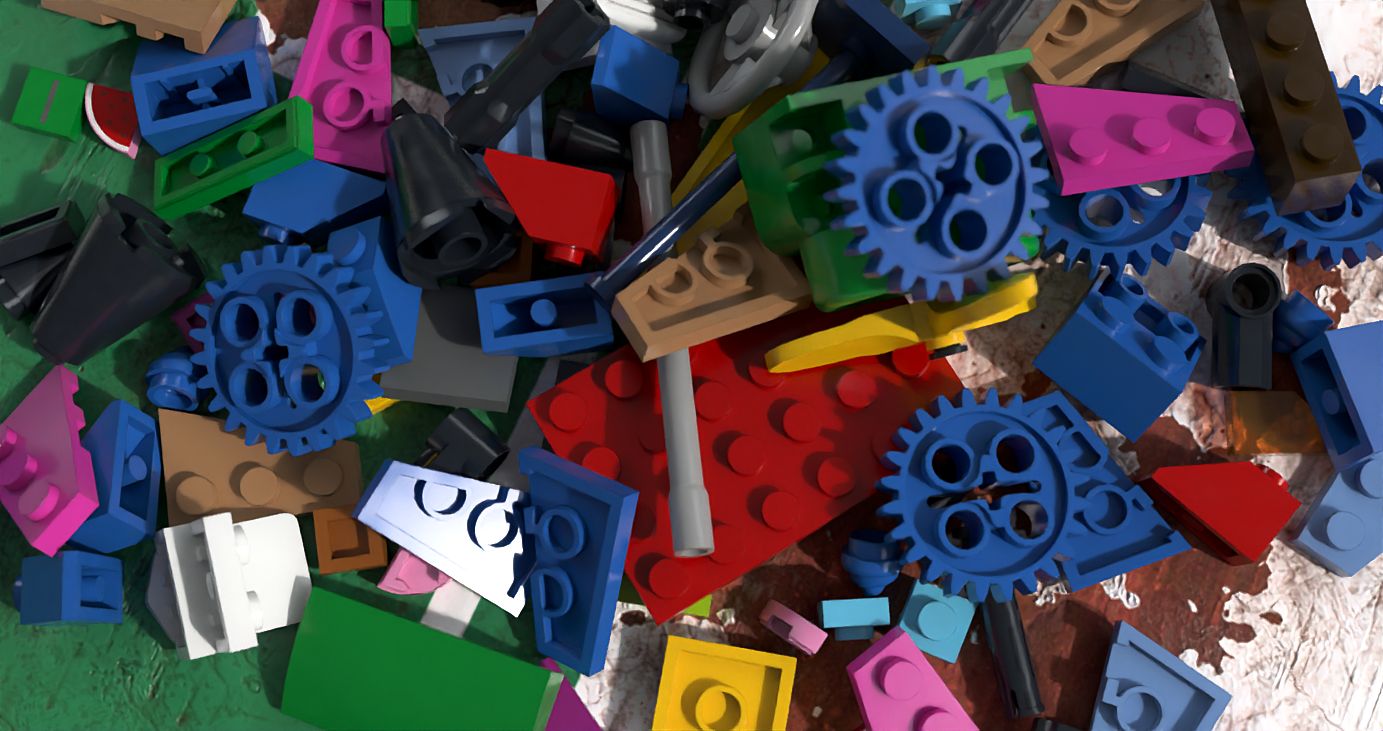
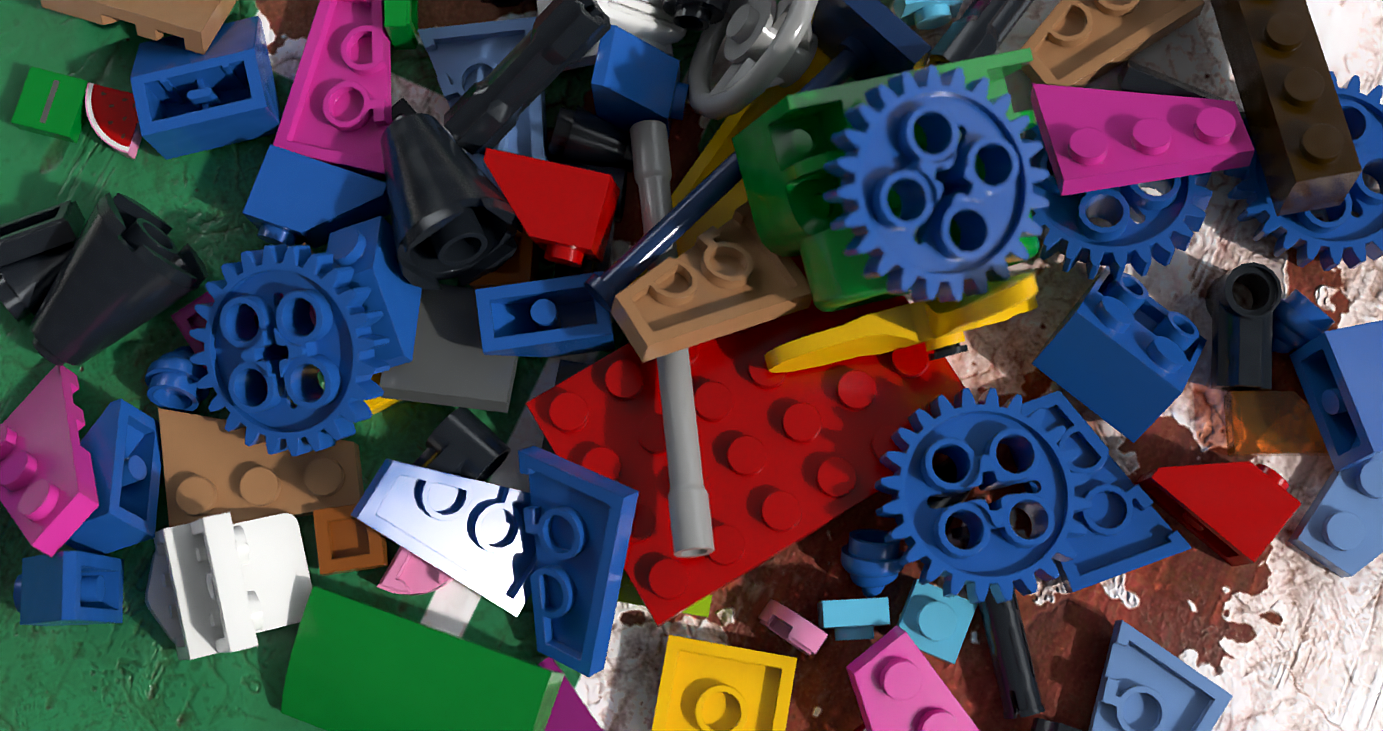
green tile [154,95,314,221] -> none

